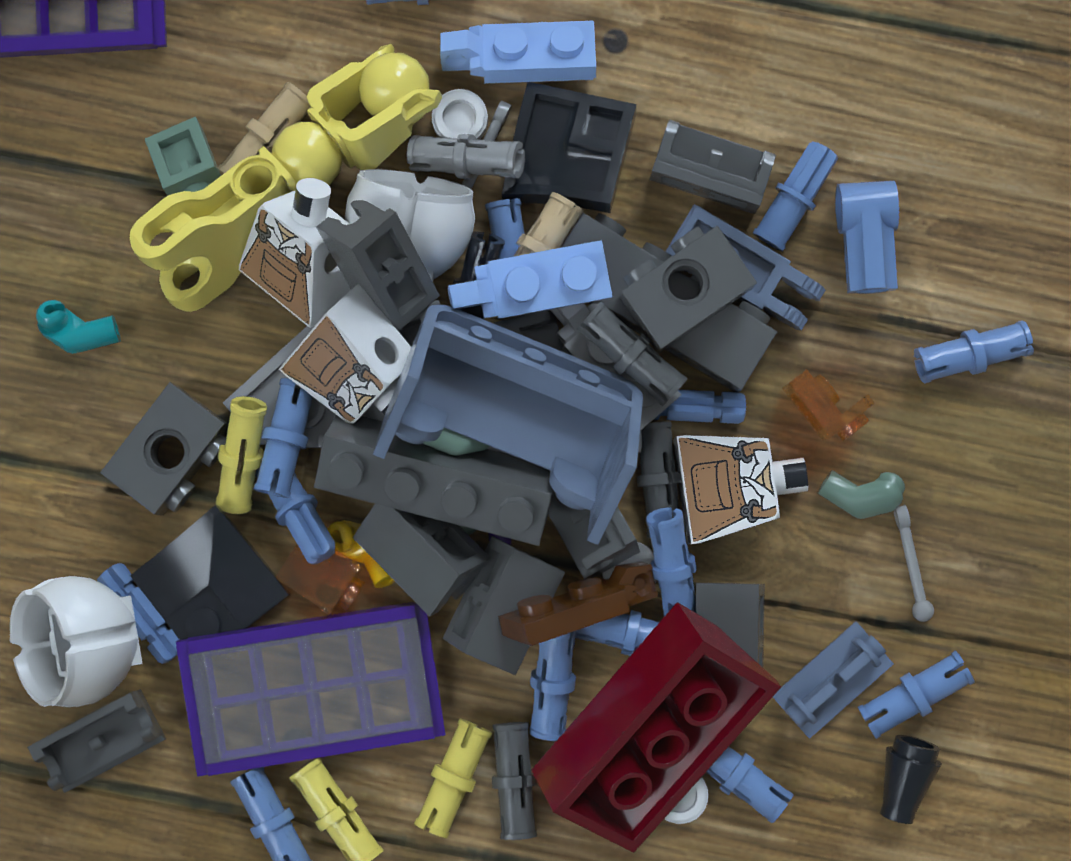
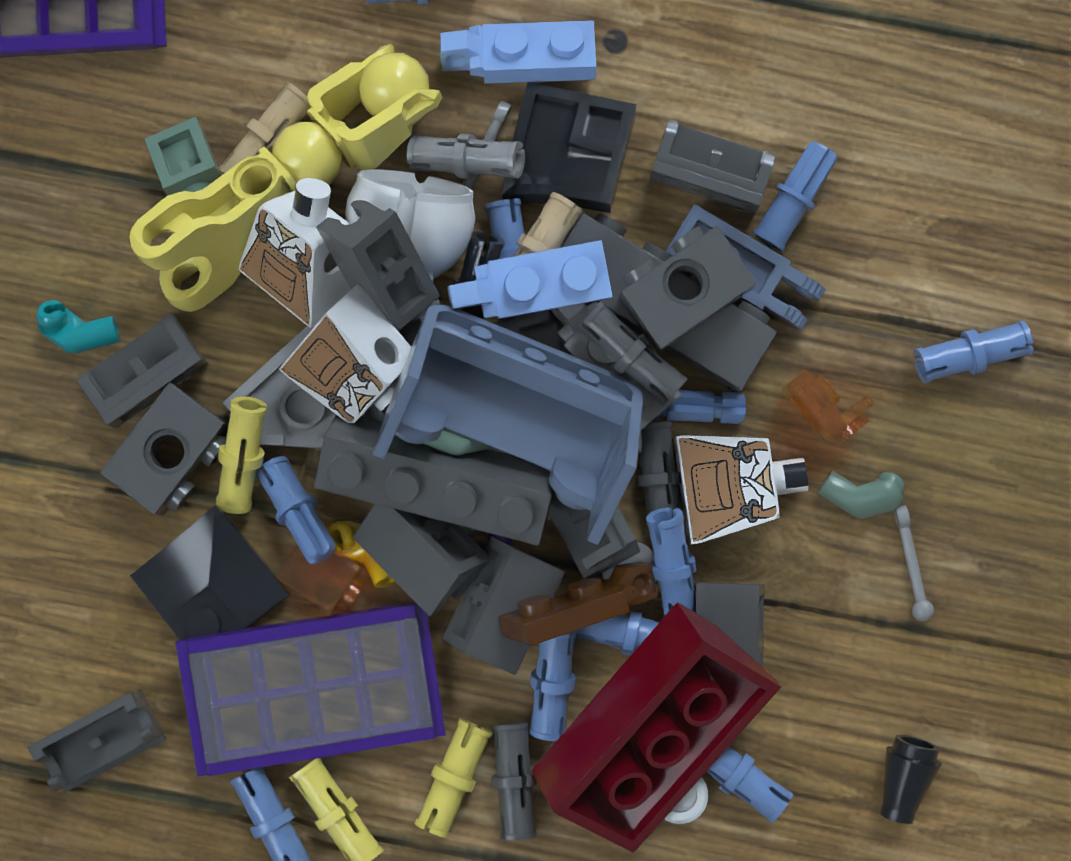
white piece [10,576,143,707] -> none
medium blue axle [97,563,179,664] -> none
medium blue pin [253,378,313,498] -> none
white tile [432,89,488,140] -> none
sand blue hinge [773,621,894,739] -> none
medium blue piece [835,181,899,294] -> none
medium blue pin [857,650,975,739] -> none
none -> dark grey hinge [77,312,208,428]

